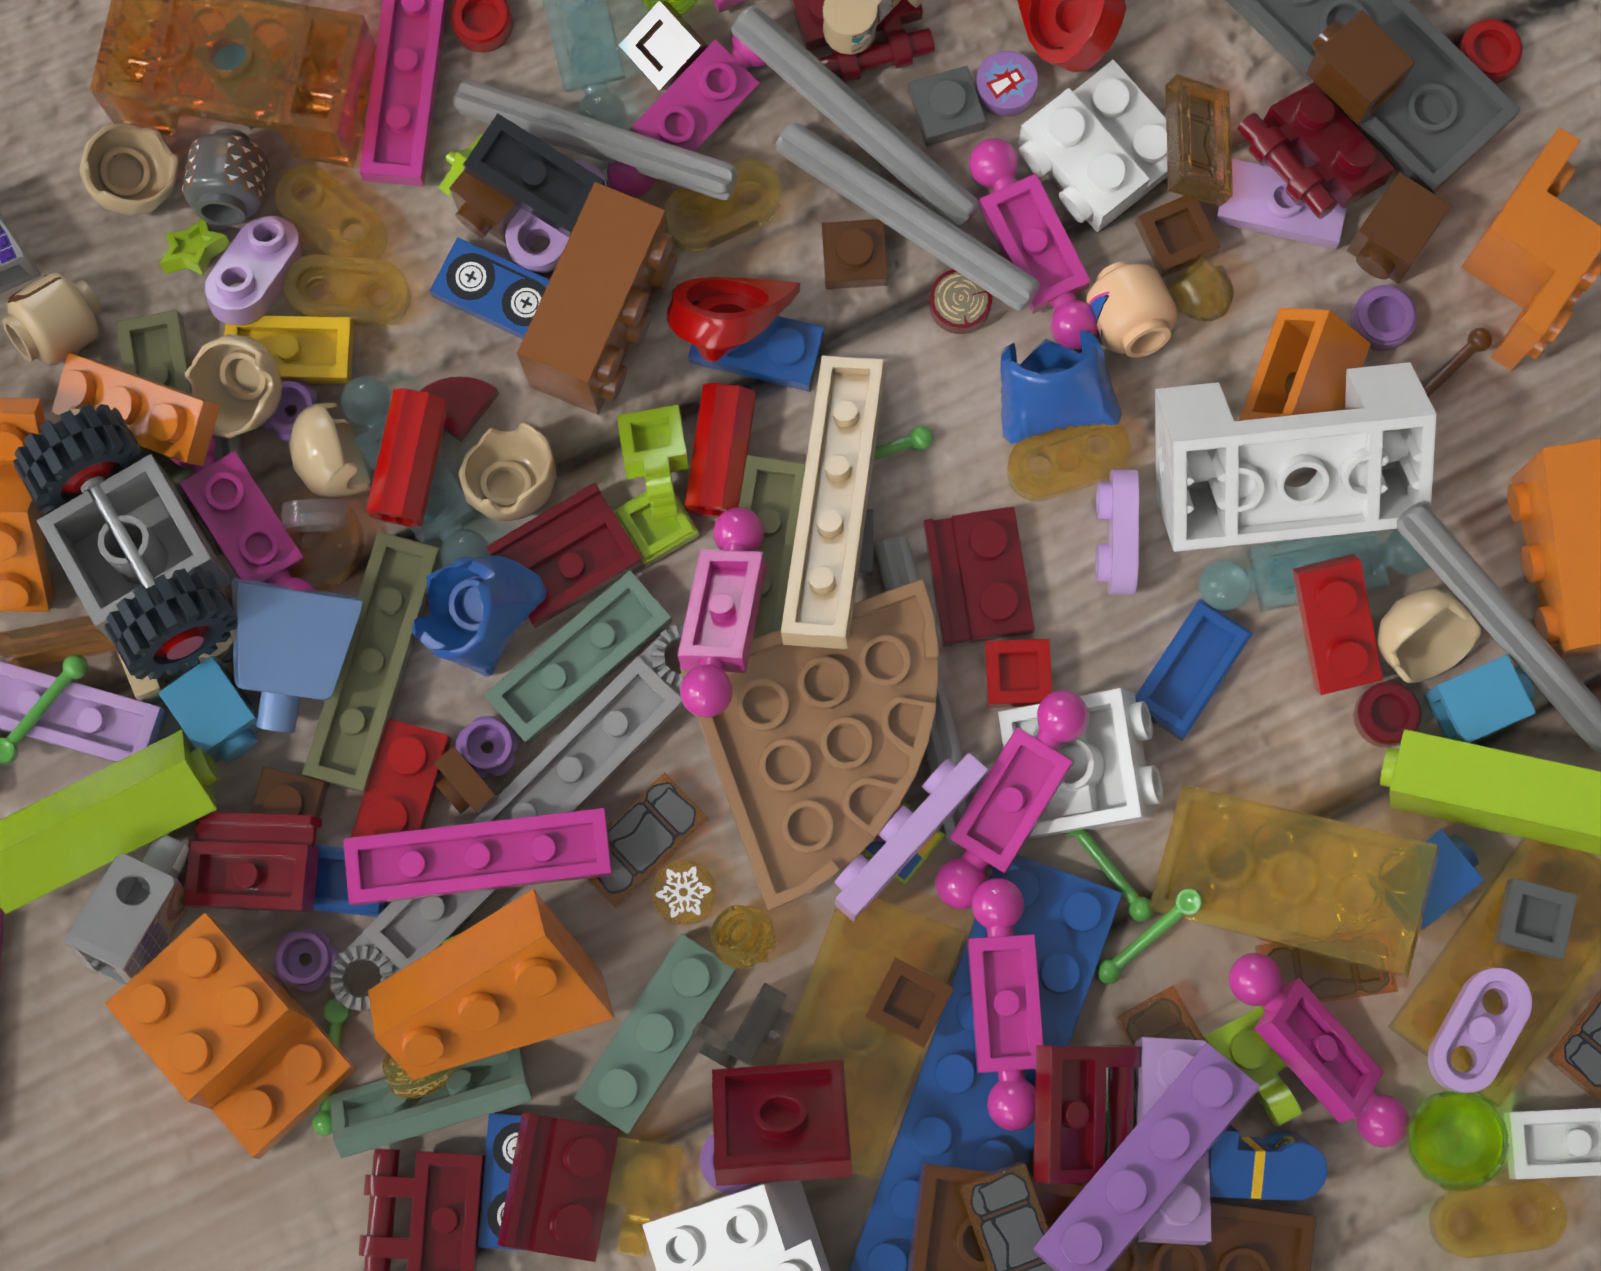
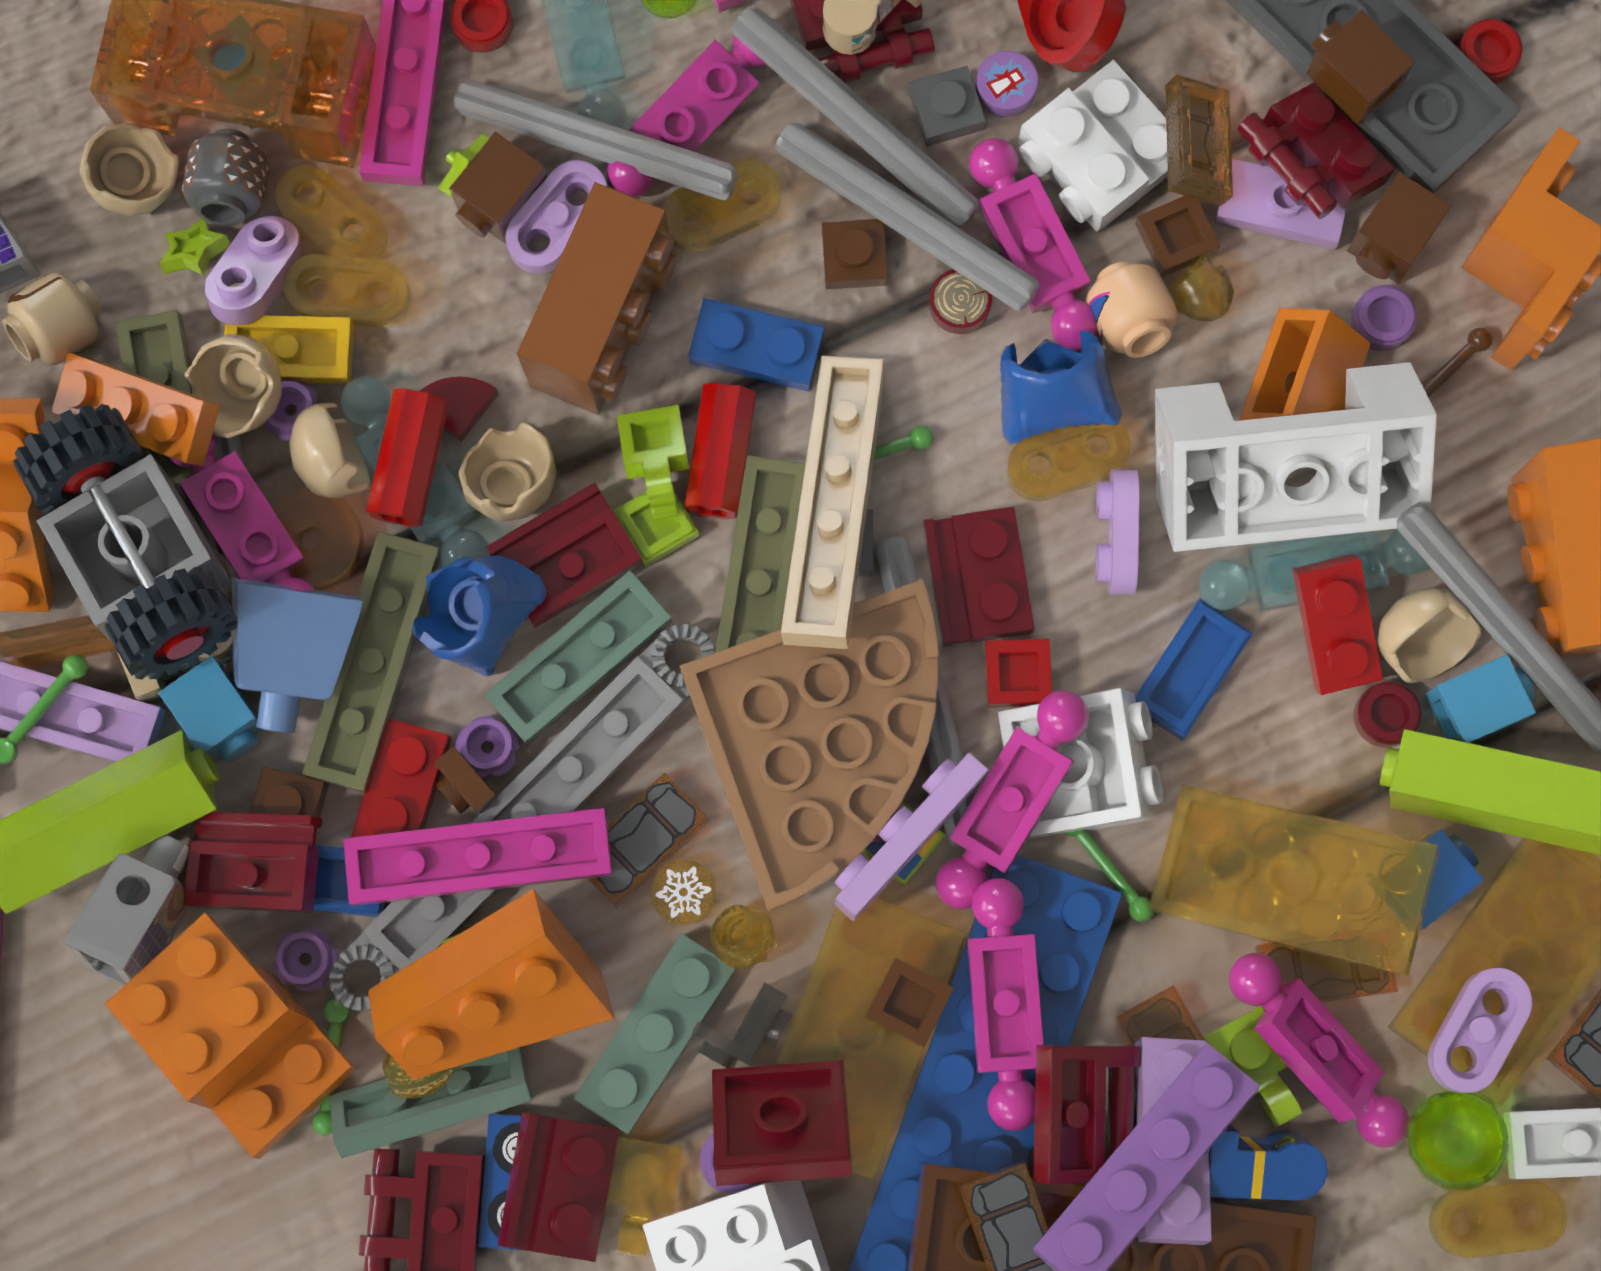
clear tile [281,498,347,532] -> none
tile [429,237,550,339] -> none
black plate [463,113,605,237] -> none
plate [619,1,708,90] -> none
red piece [667,277,800,362] -> none
dark pink plate [678,507,767,718] -> none
bright green hinge [1096,888,1205,984] -> none
dark grey plate [1493,878,1578,961] -> none

